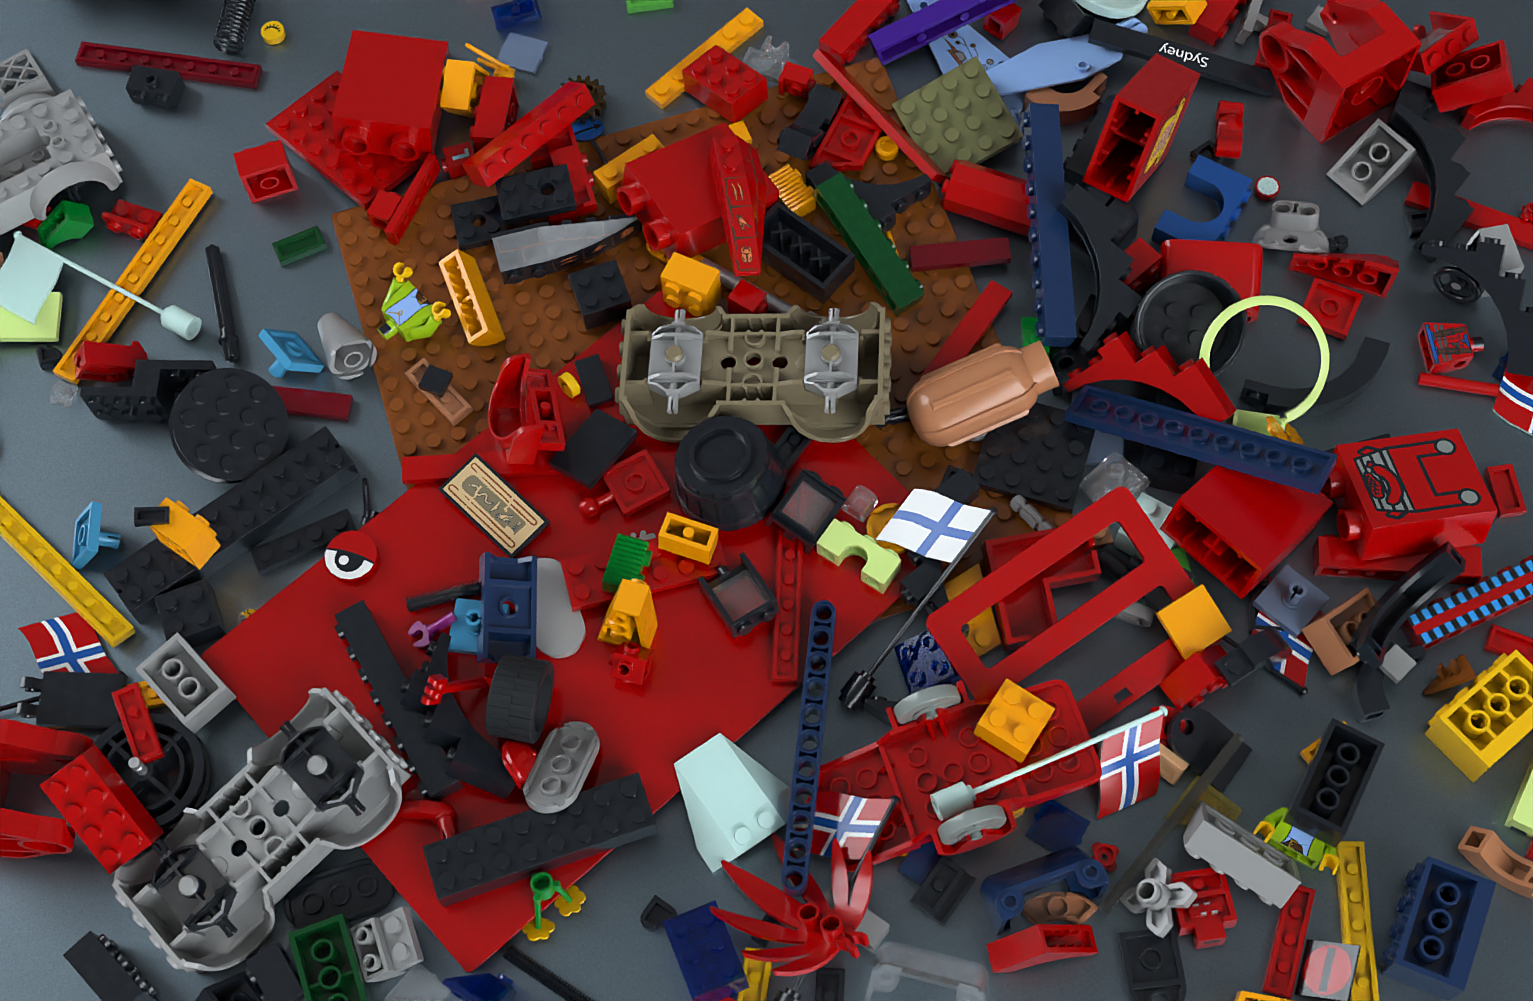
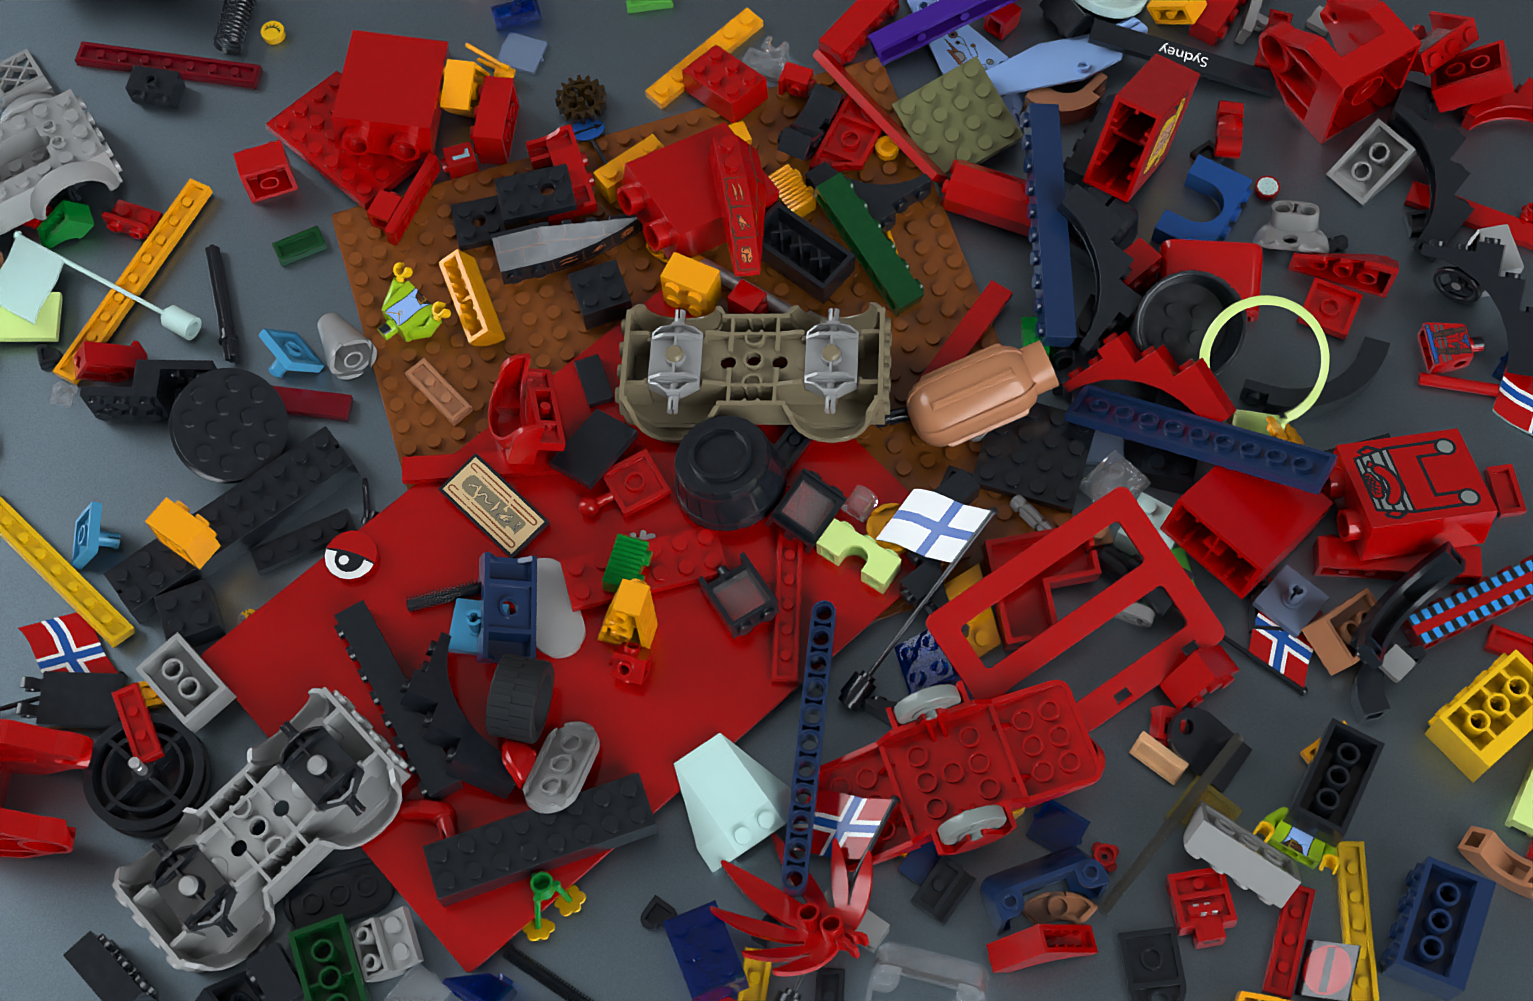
red brick [39,745,164,875] -> none
black piece [134,506,170,527] -> none
magenta bar [408,611,458,649] -> none
black tile [418,364,454,398] -> none
red hinge [421,674,493,705] -> none
red brick [462,81,595,188] -> none
yellow tile [557,372,580,398] -> none
light orange brick [658,512,719,565] -> none
dark red tile [909,237,1011,272] -> none
flag [930,706,1168,821] -> none
light orange brick [974,679,1055,764] -> none
light grey plant [1120,858,1198,938] -> none
light orange tile [1155,584,1232,660] -> none
black arch [1213,627,1293,688] -> none
dark orange piece [1423,654,1477,695] -> none

